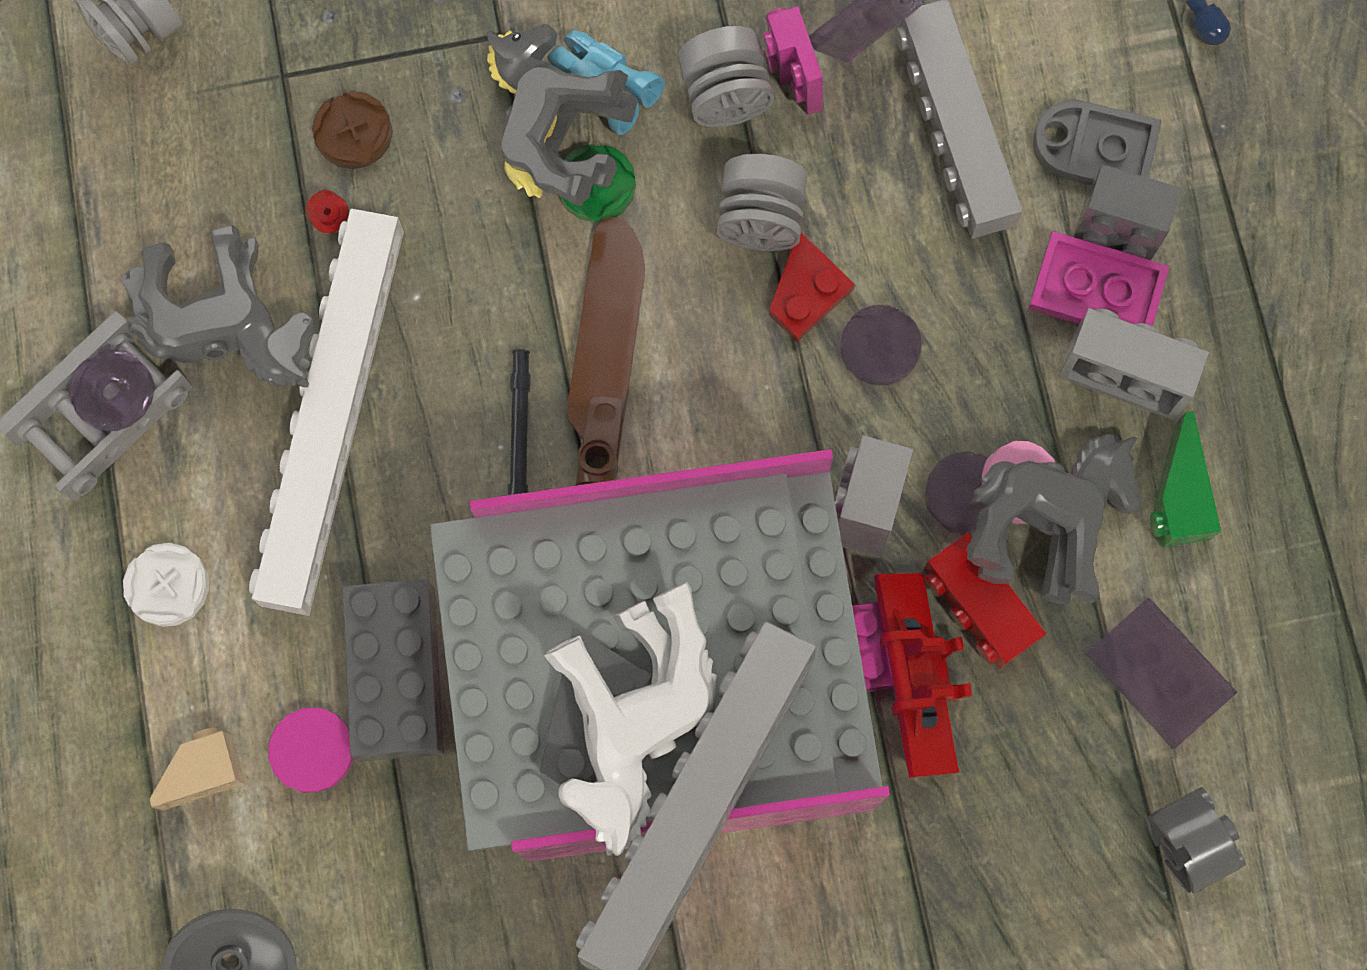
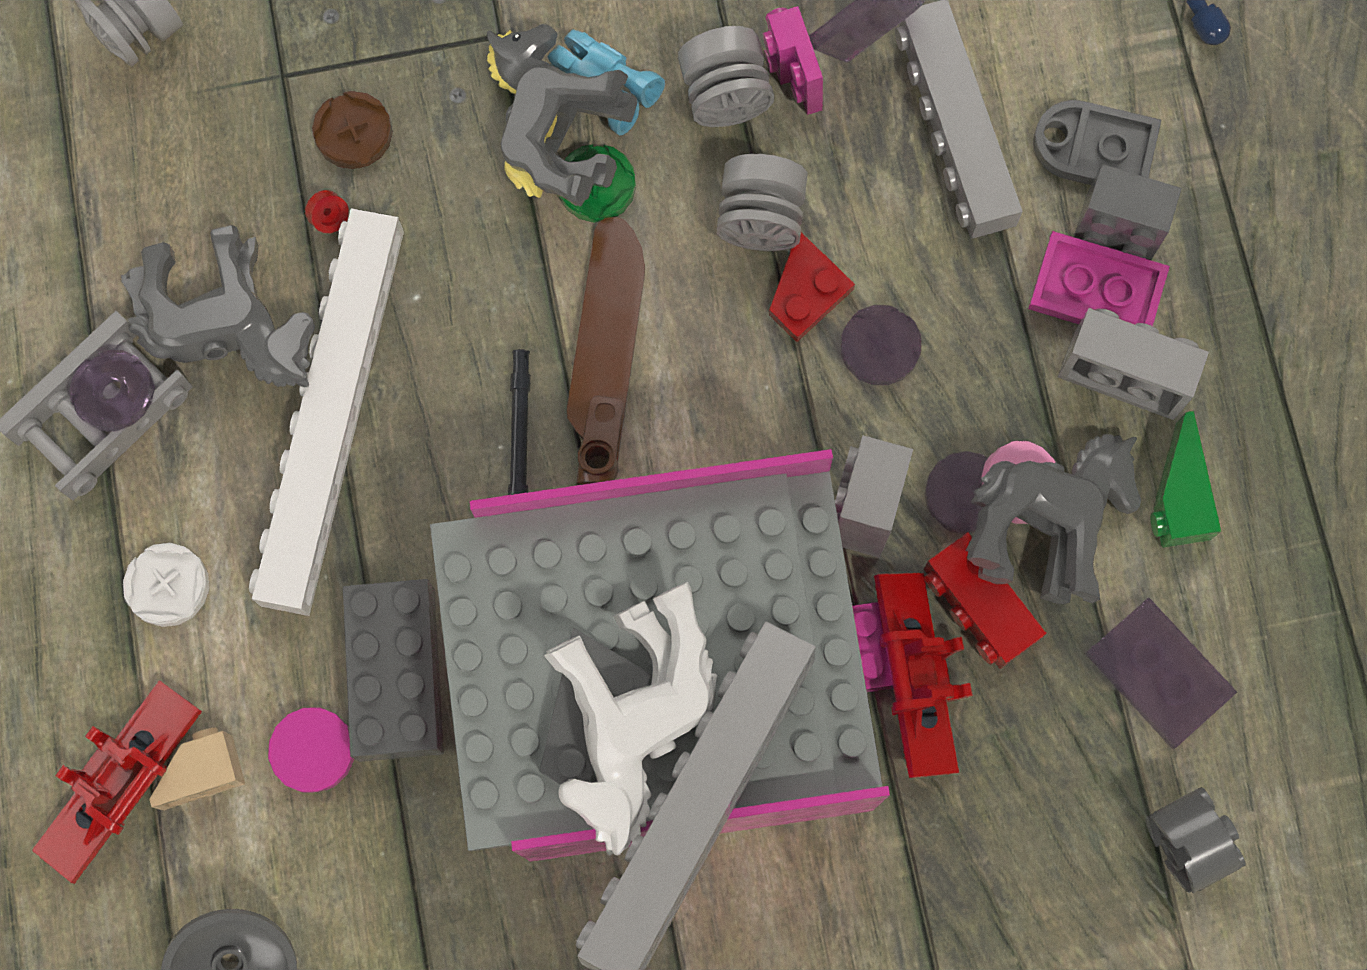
none -> piece [32,680,202,884]

